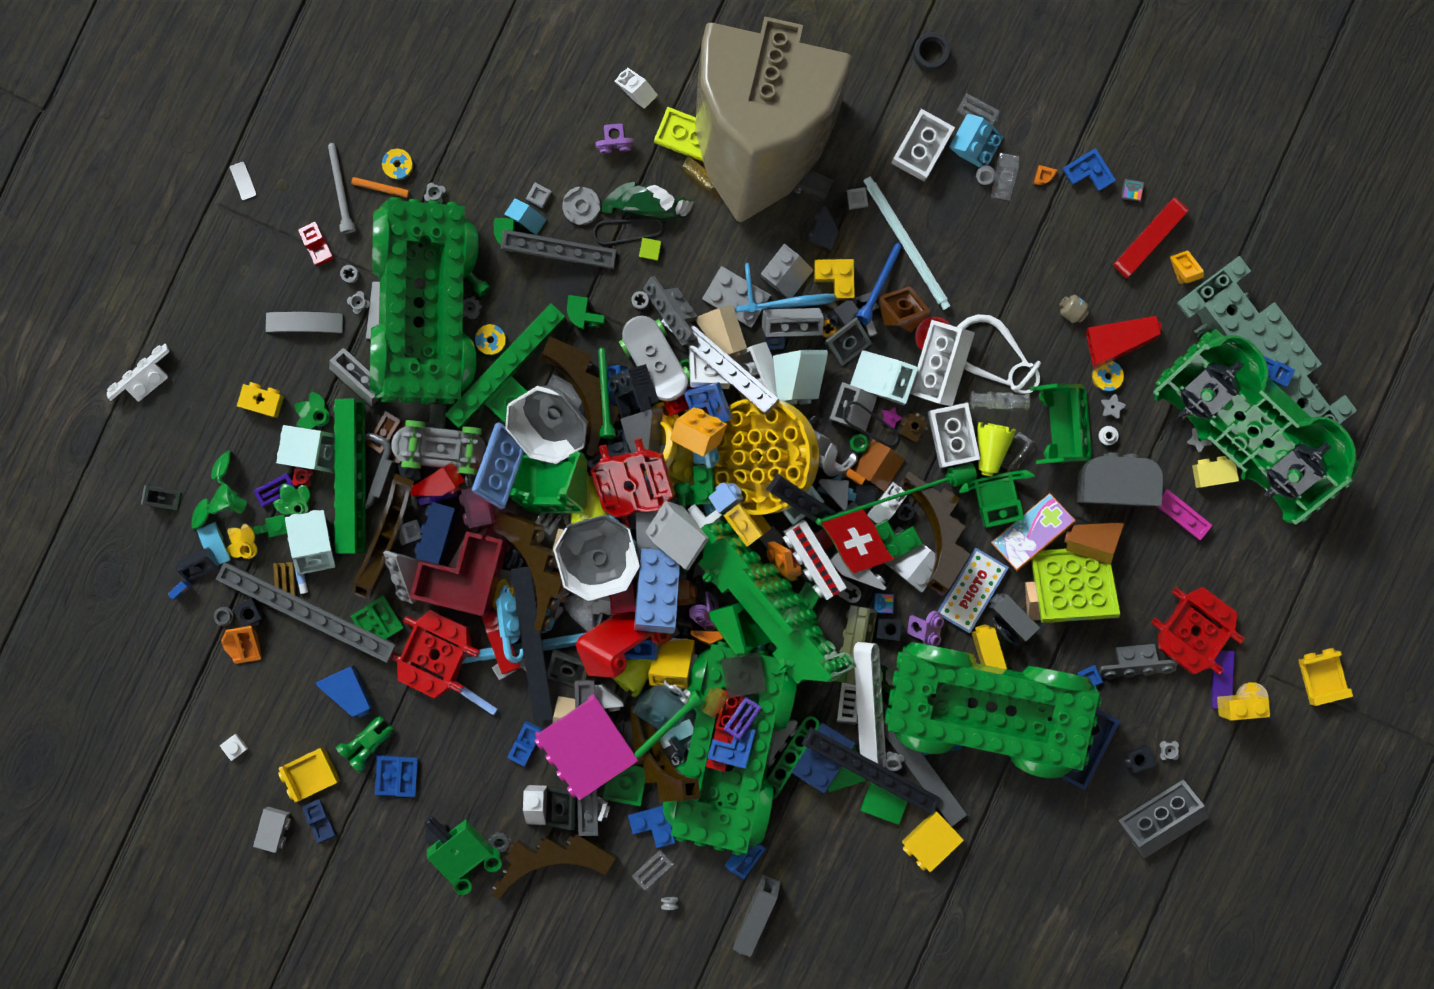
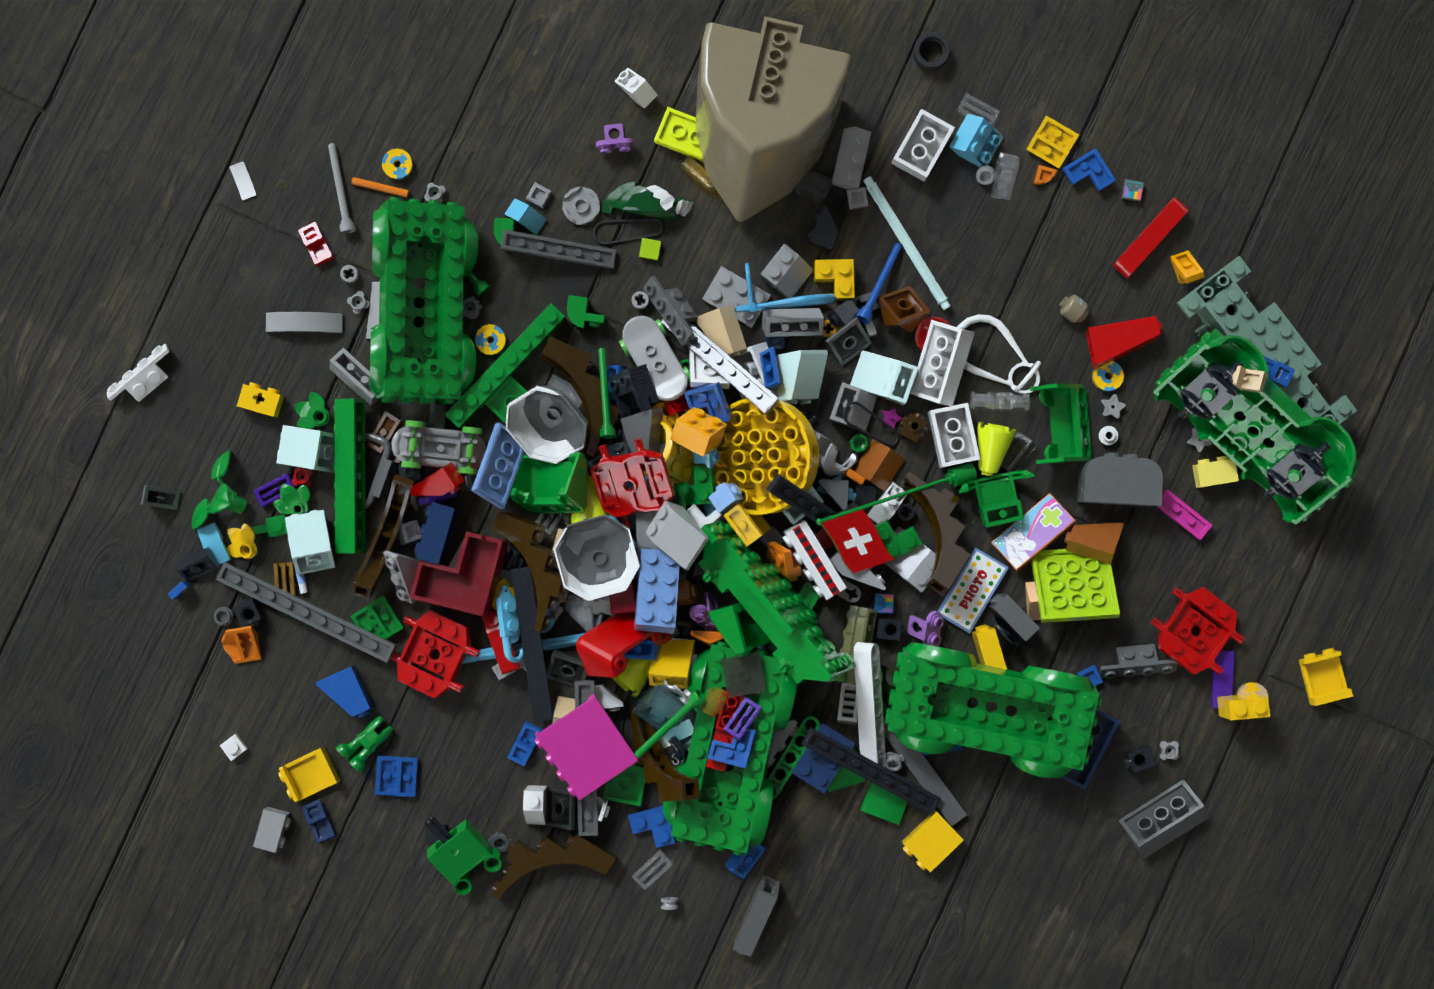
light blue bar [455,681,497,715] -> none
clear pink brick [459,488,495,529] -> none
none -> blue slope [759,347,781,391]
none -> light grey brick [832,127,871,189]
none -> yellow slope [1026,115,1079,168]
none -> tan bracket [1232,366,1267,393]

